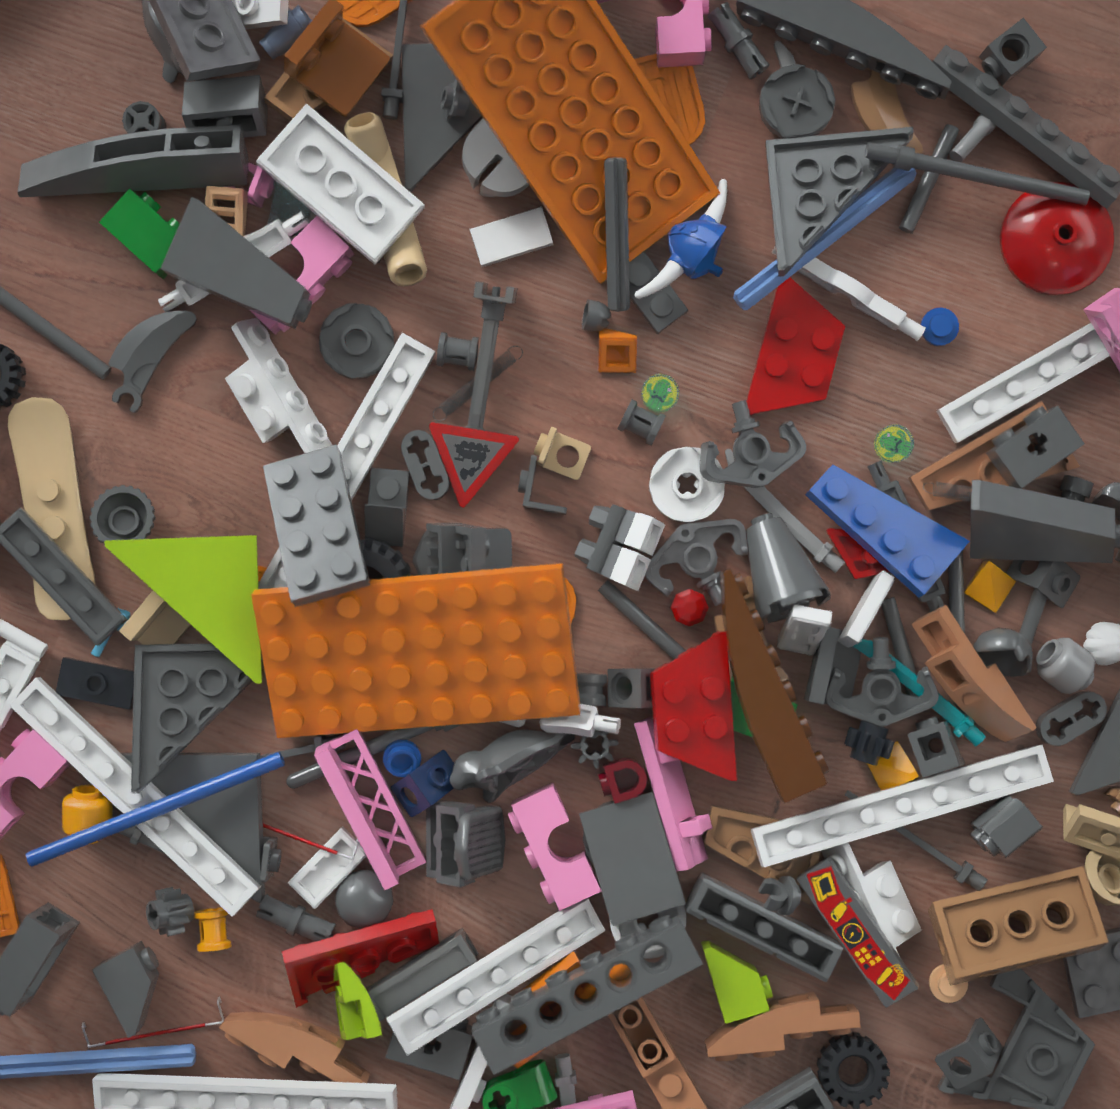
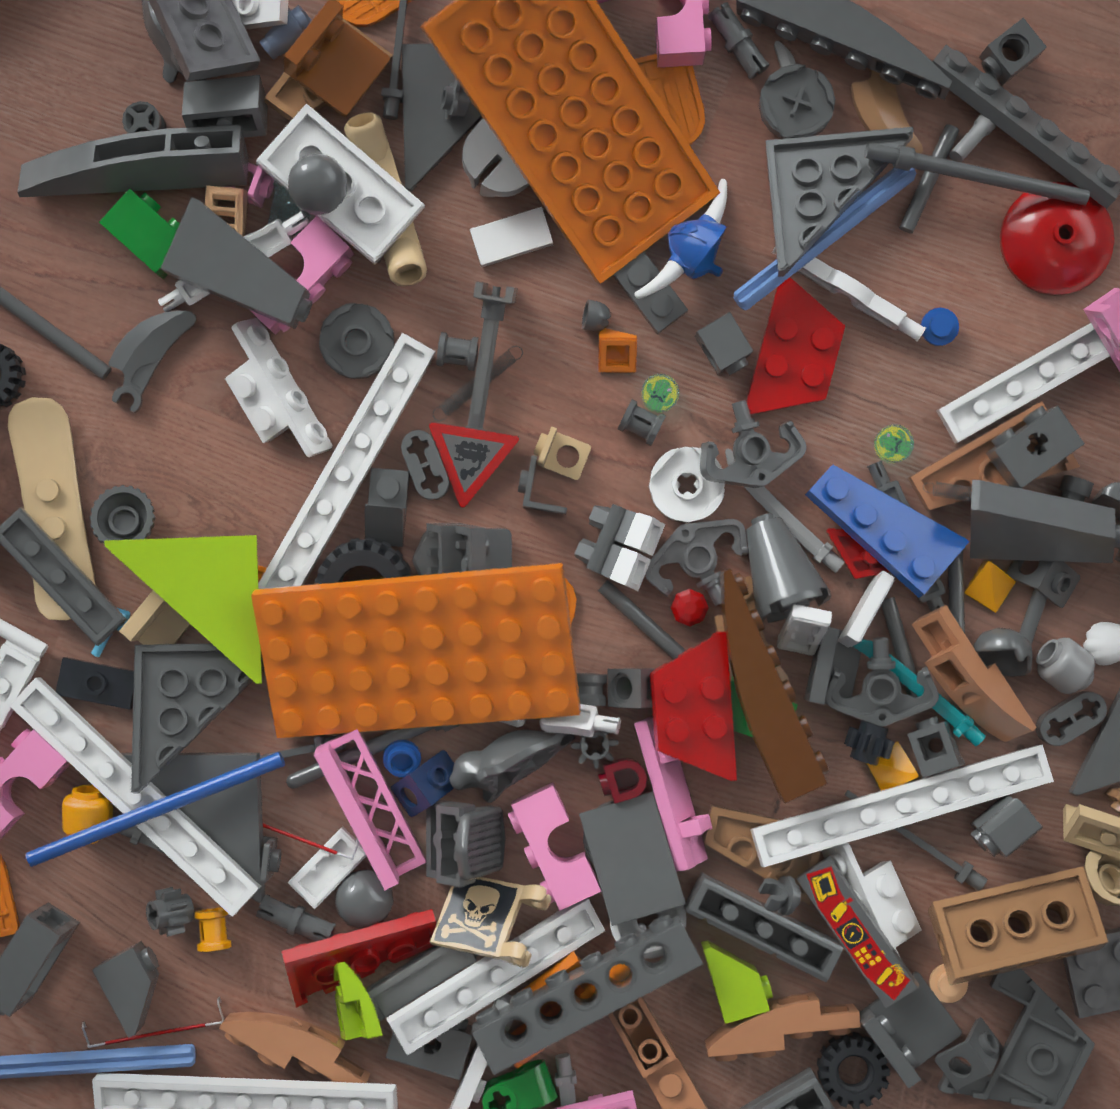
plate [263,444,370,607] -> none
dark grey axle [604,157,630,312] -> none
none -> dark grey hair [288,153,347,215]
none -> flag [430,877,552,968]
none -> dark grey brick [694,312,753,376]
none -> dark grey bracket [859,971,962,1088]

